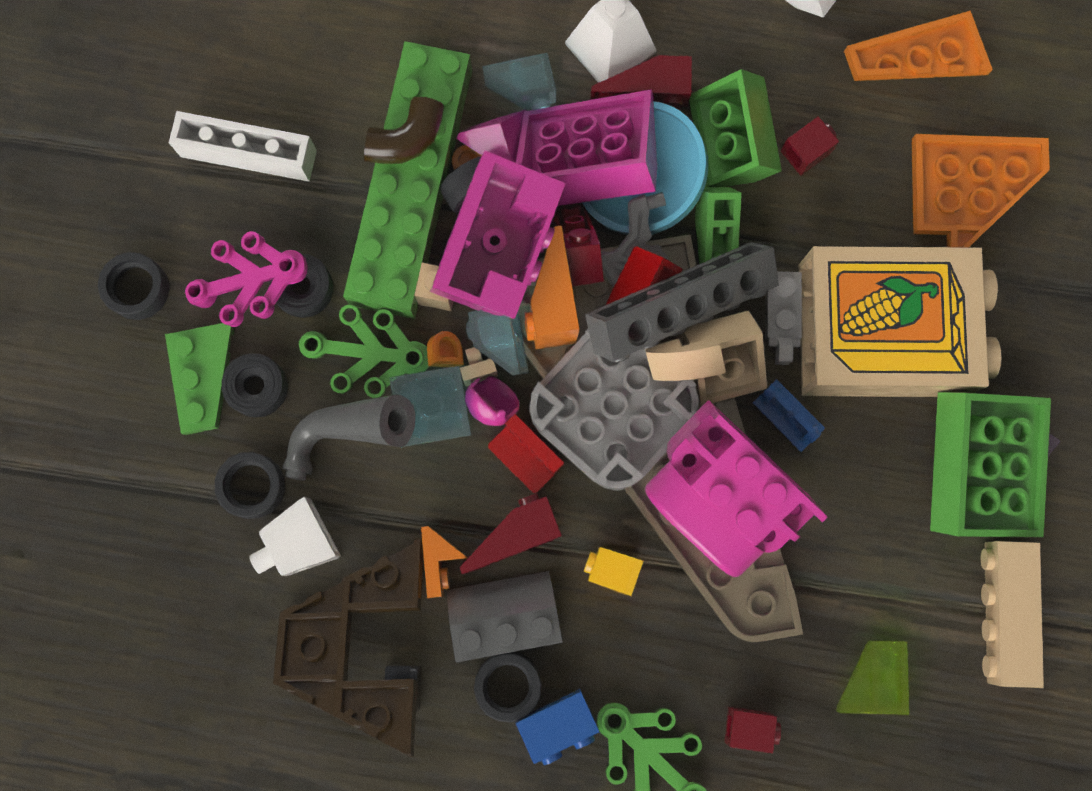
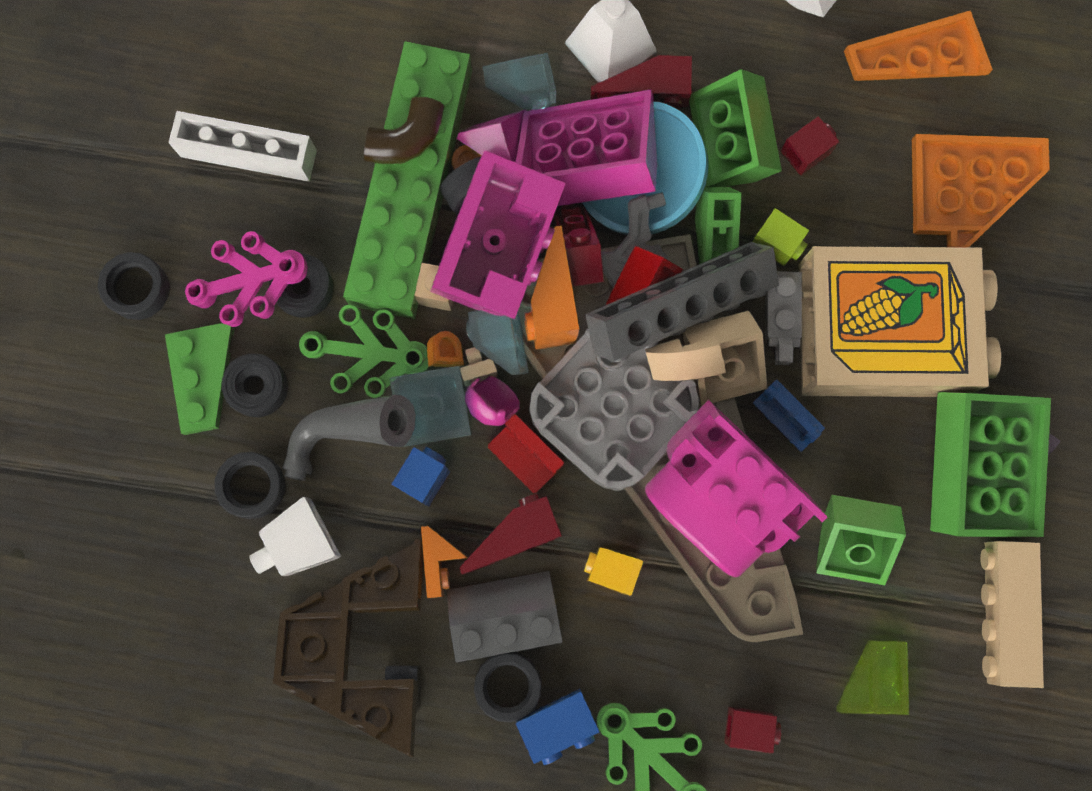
none -> blue brick [391,446,450,507]
none -> lime brick [752,208,809,266]
none -> bright green slope [816,495,906,585]

